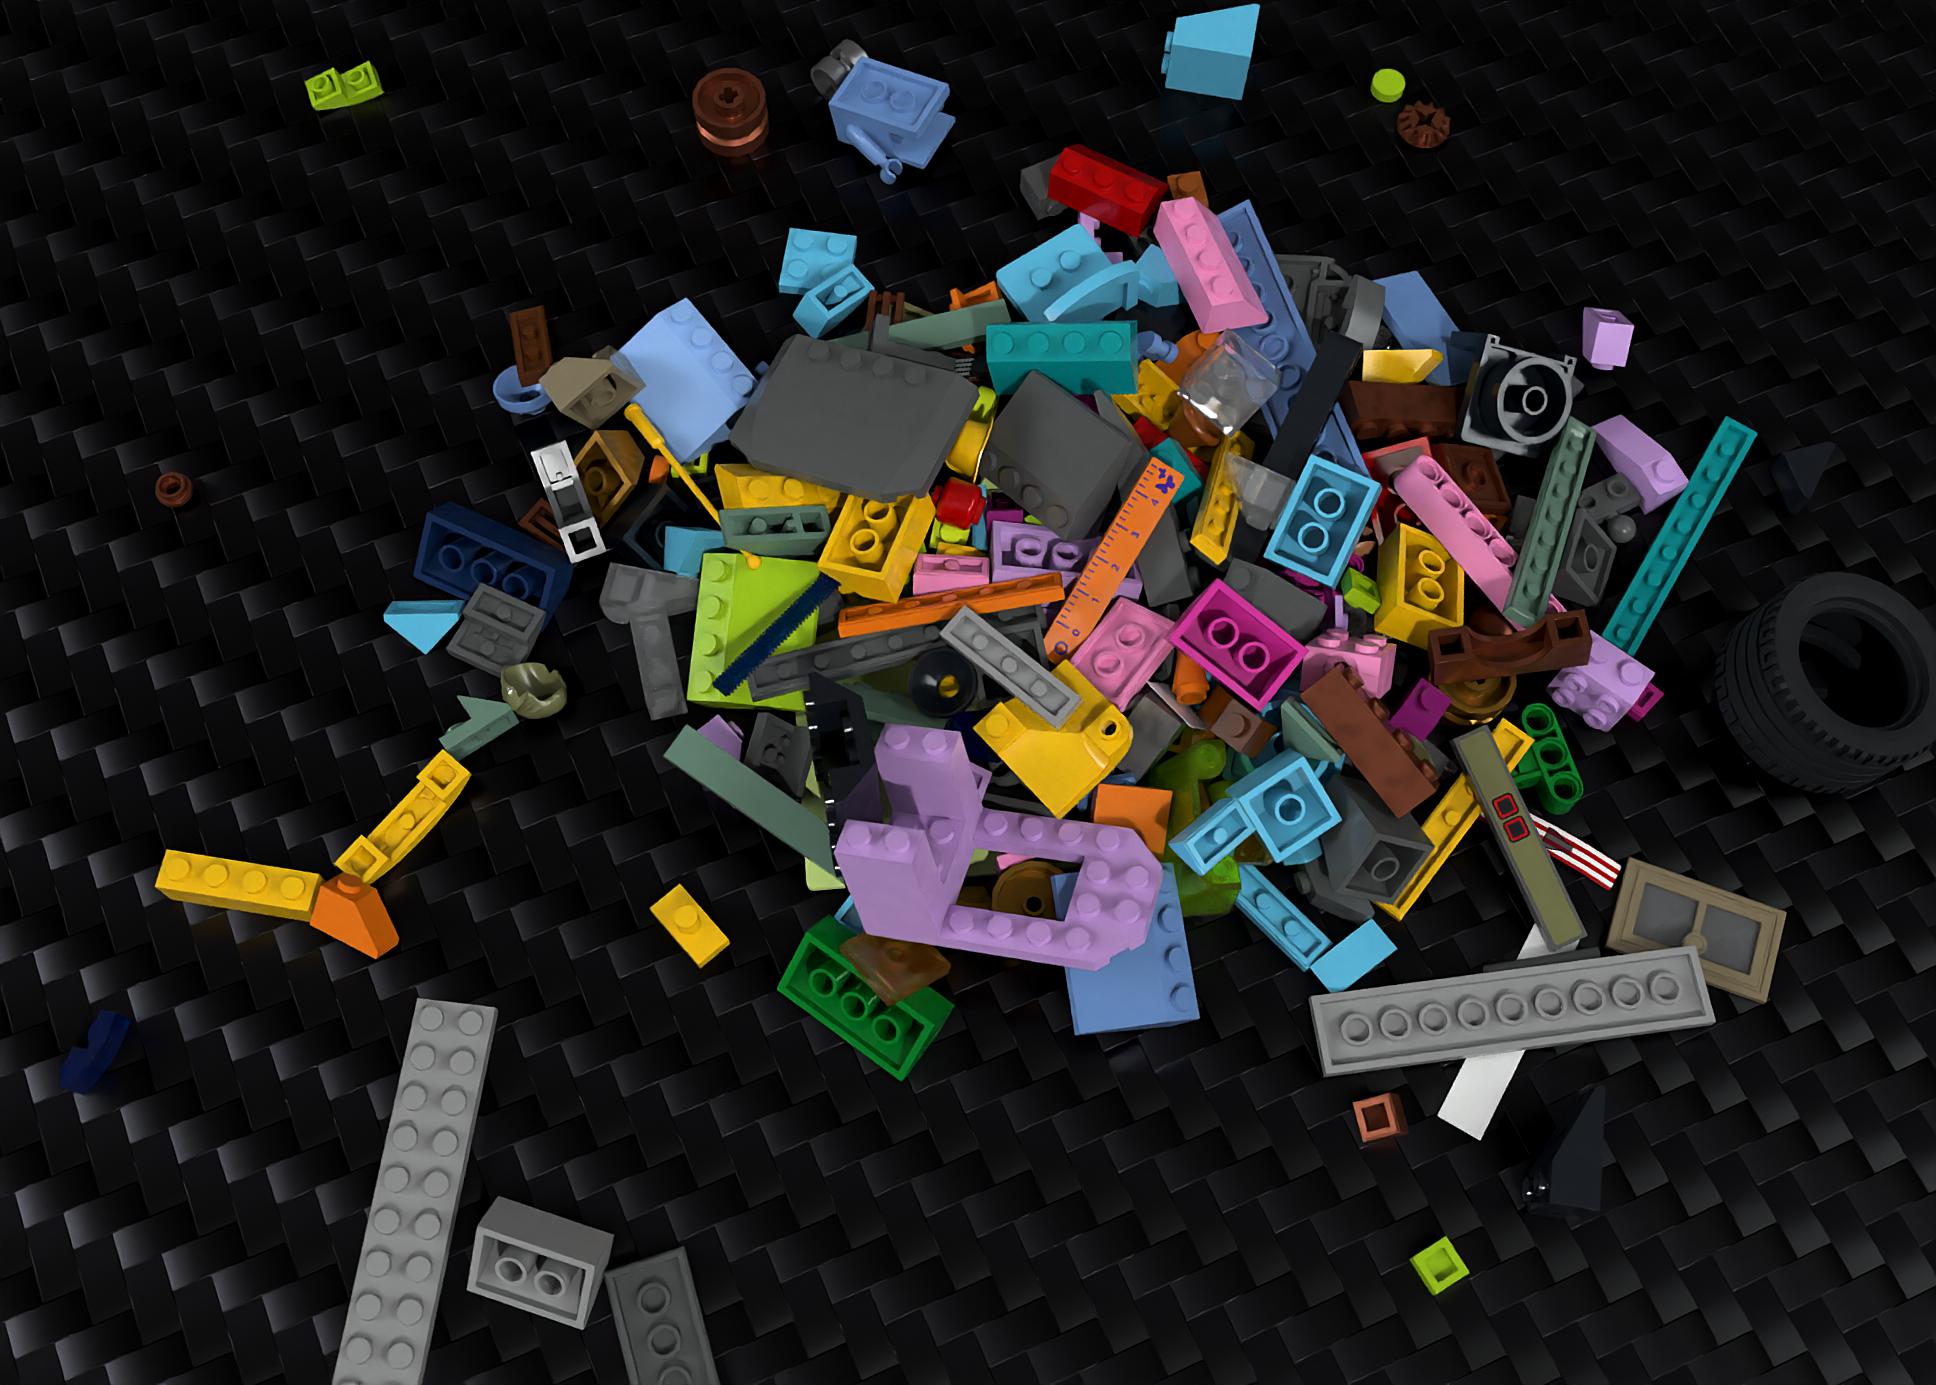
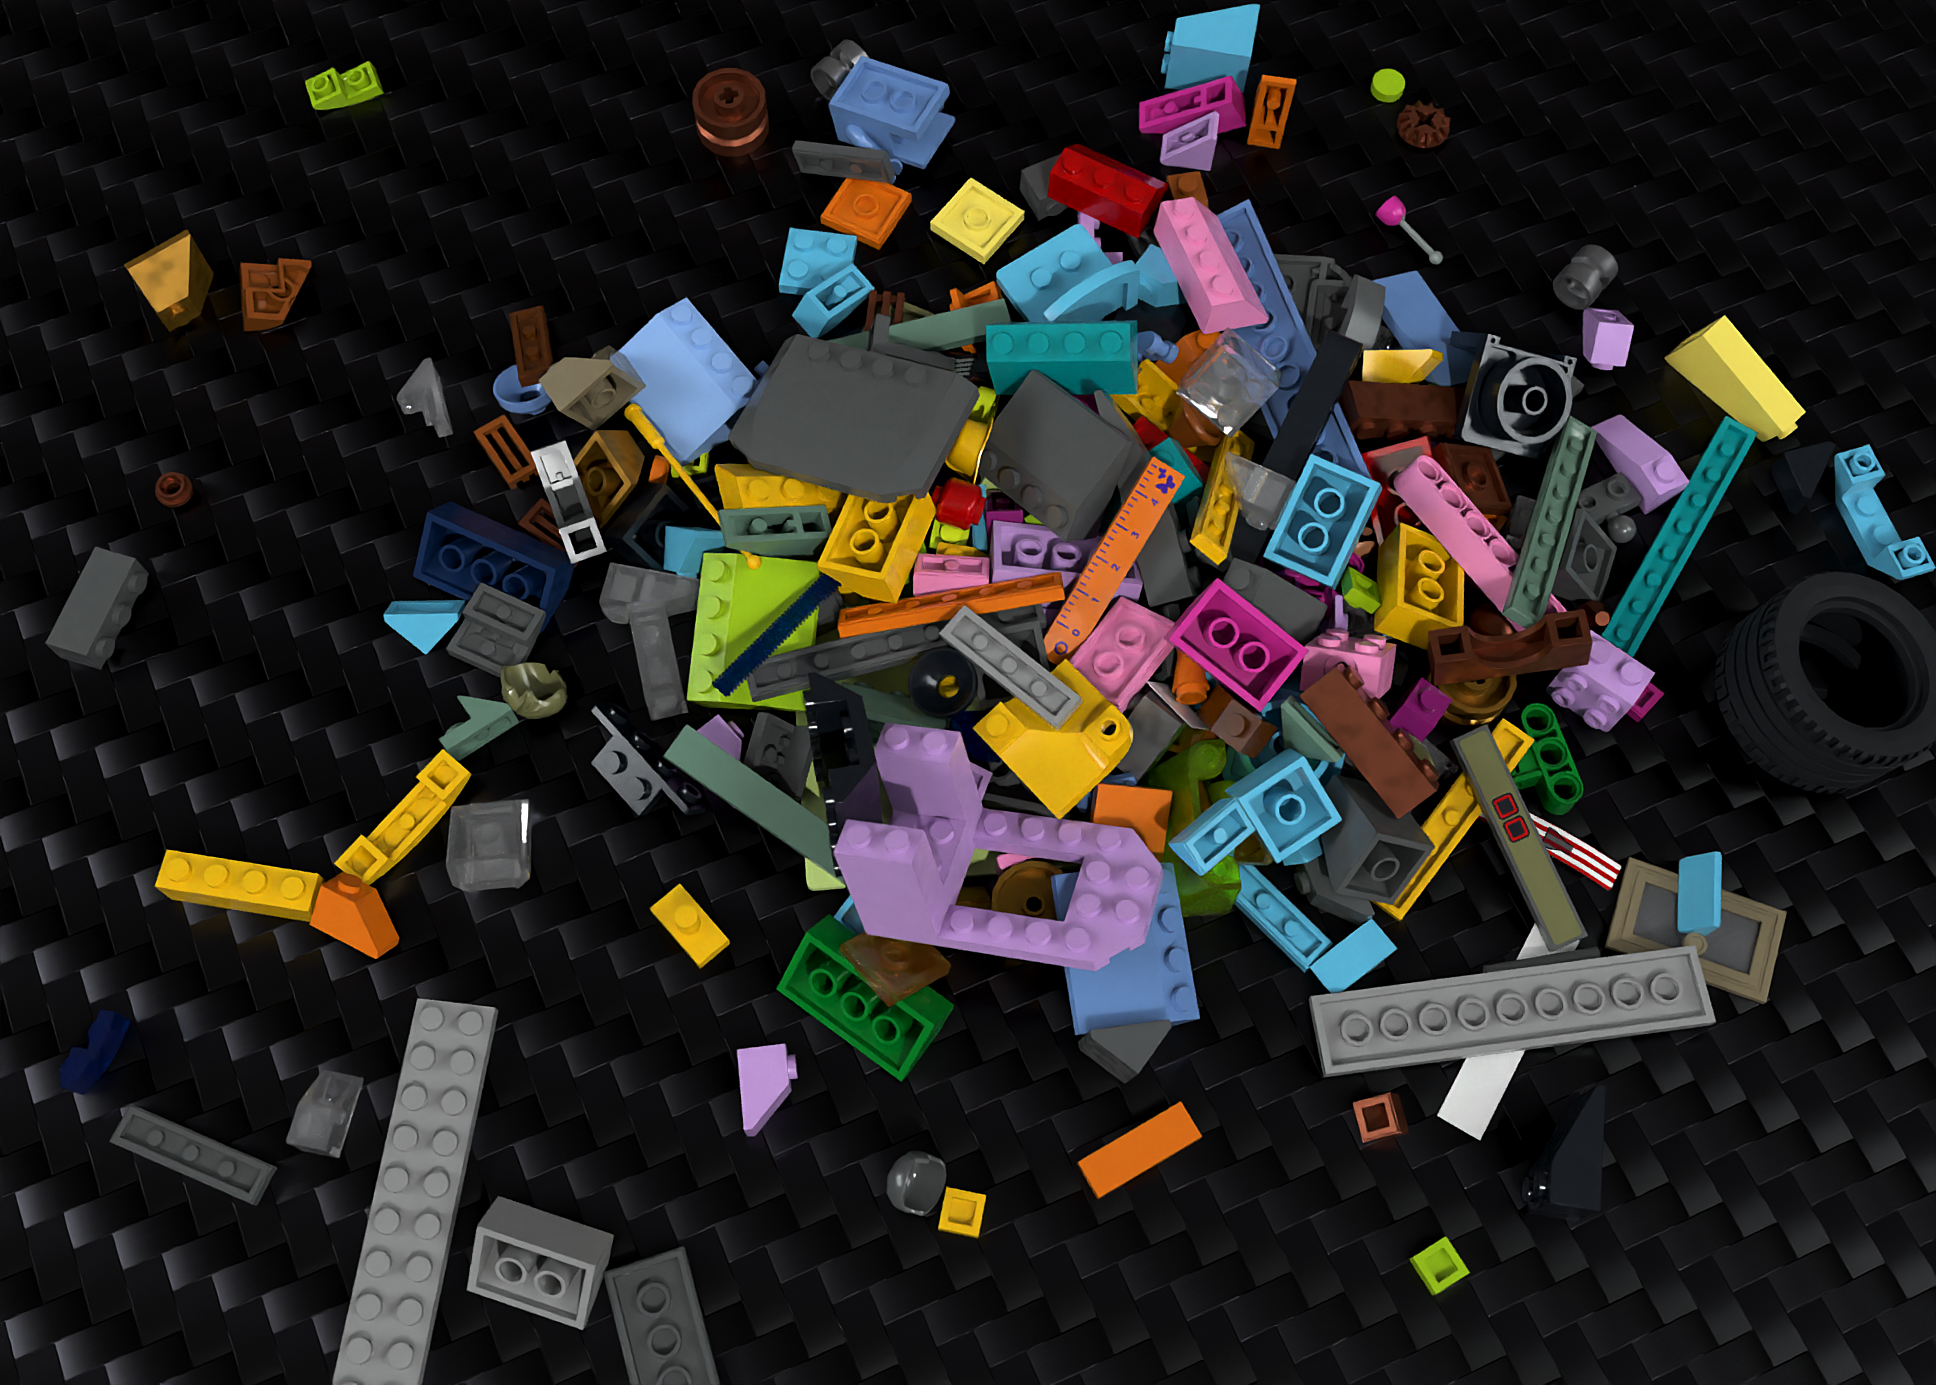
none -> dark grey brick [45,547,149,670]
none -> dark grey tile [109,1104,277,1206]
none -> pearl gold slope [124,230,214,332]
none -> dark orange slope [239,258,311,331]
none -> clear slope [286,1070,364,1158]
none -> clear slope [397,358,453,438]
none -> clear slope [446,799,531,893]
none -> dark orange tile [473,414,539,490]
none -> black bracket [591,704,708,816]
none -> lavender slope [737,1044,798,1137]
none -> dark grey tile [792,140,895,183]
none -> orange tile [821,178,912,250]
none -> dark grey hair [886,1151,947,1216]
none -> light yellow plate [930,178,1025,264]
none -> yellow tile [938,1187,986,1238]
none -> orange tile [1077,1101,1202,1199]
none -> dark grey slope [1078,1019,1171,1084]
none -> dark pink slope [1139,75,1246,134]
none -> lavender slope [1160,111,1219,171]
none -> orange slope [1247,75,1296,149]
none -> hinge [1376,196,1443,264]
none -> flat silver wheel [1553,245,1618,310]
none -> copper rock [1577,600,1611,634]
none -> light yellow slope [1664,315,1805,442]
none -> medium azure slope [1677,851,1722,936]
none -> medium azure slope [1834,445,1936,580]

